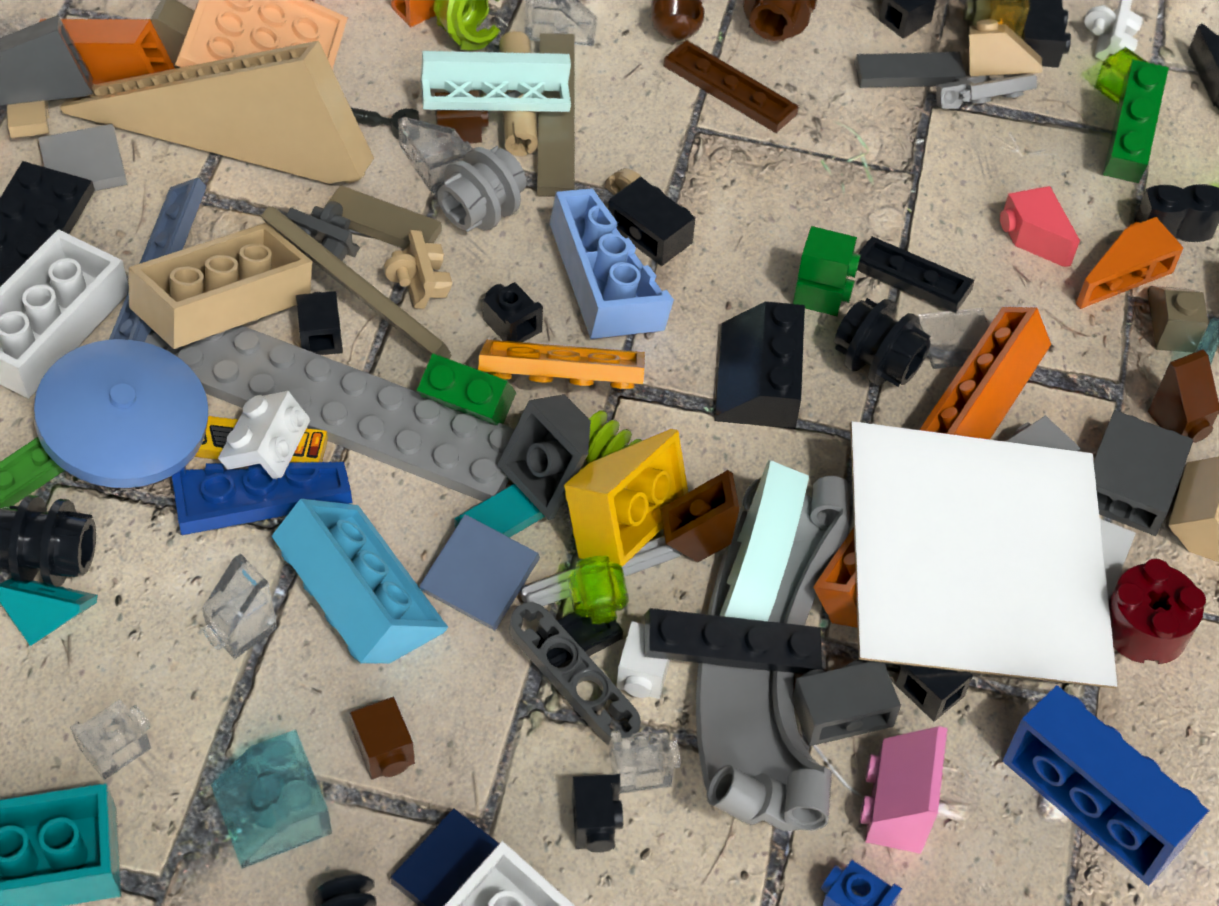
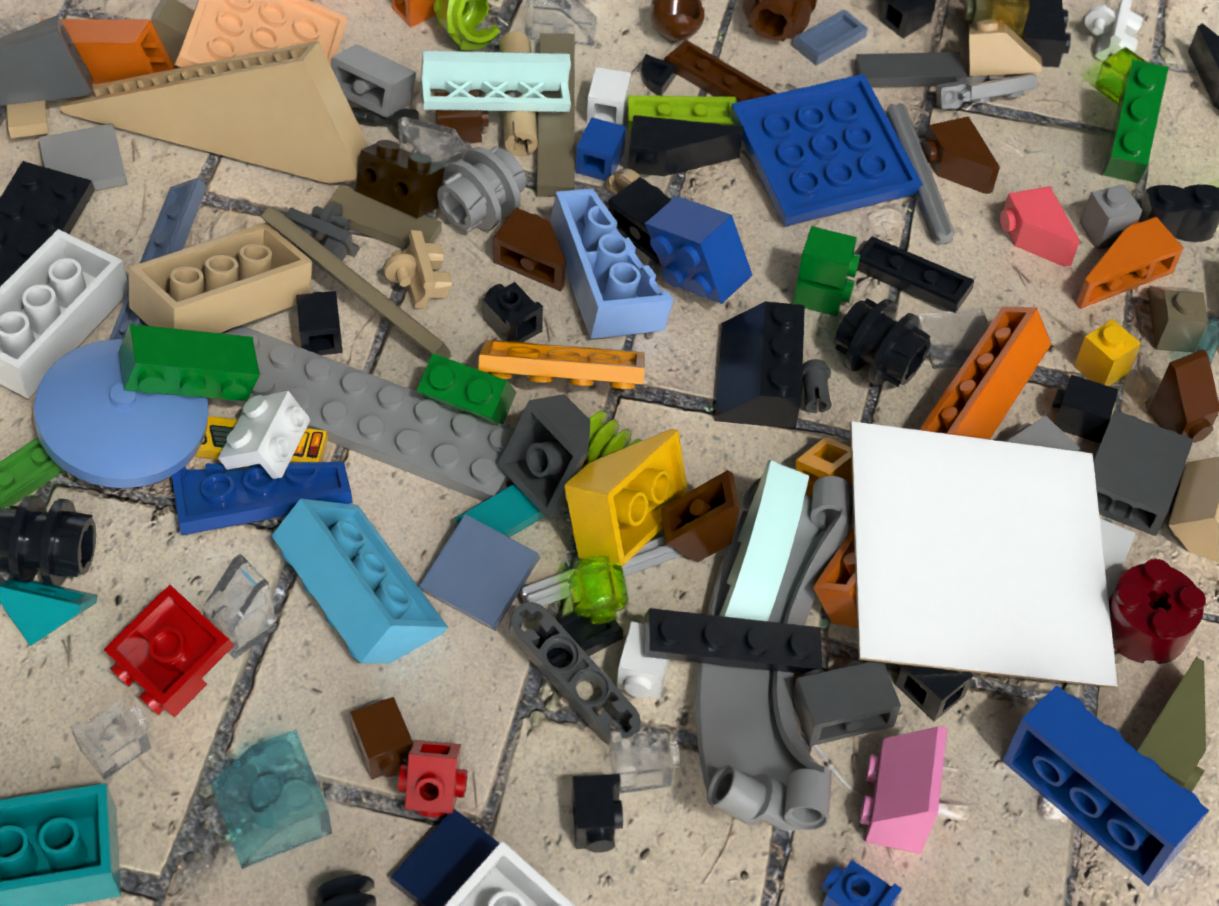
none -> red plate [104,584,235,718]
none -> green brick [119,324,260,401]
none -> light grey brick [331,44,416,118]
none -> dark brown brick [355,140,445,218]
none -> red brick [398,740,468,817]
none -> reddish brown slope [493,207,565,292]
none -> blue brick [576,117,626,181]
none -> white brick [587,67,631,125]
none -> lime plate [627,95,736,132]
none -> black slope [628,115,743,176]
none -> black tile [642,54,677,96]
none -> blue brick [645,196,753,304]
none -> blue plate [730,74,923,226]
none -> sand blue tile [793,9,868,66]
none -> light orange brick [795,436,852,497]
none -> dark grey pin [802,359,832,413]
none -> light grey axle [886,103,955,245]
none -> reddish brown slope [922,116,1000,194]
none -> black brick [1050,374,1119,443]
none -> yellow brick [1074,318,1142,386]
none -> light grey brick [1080,184,1142,249]
none -> olive slope [1137,657,1206,792]

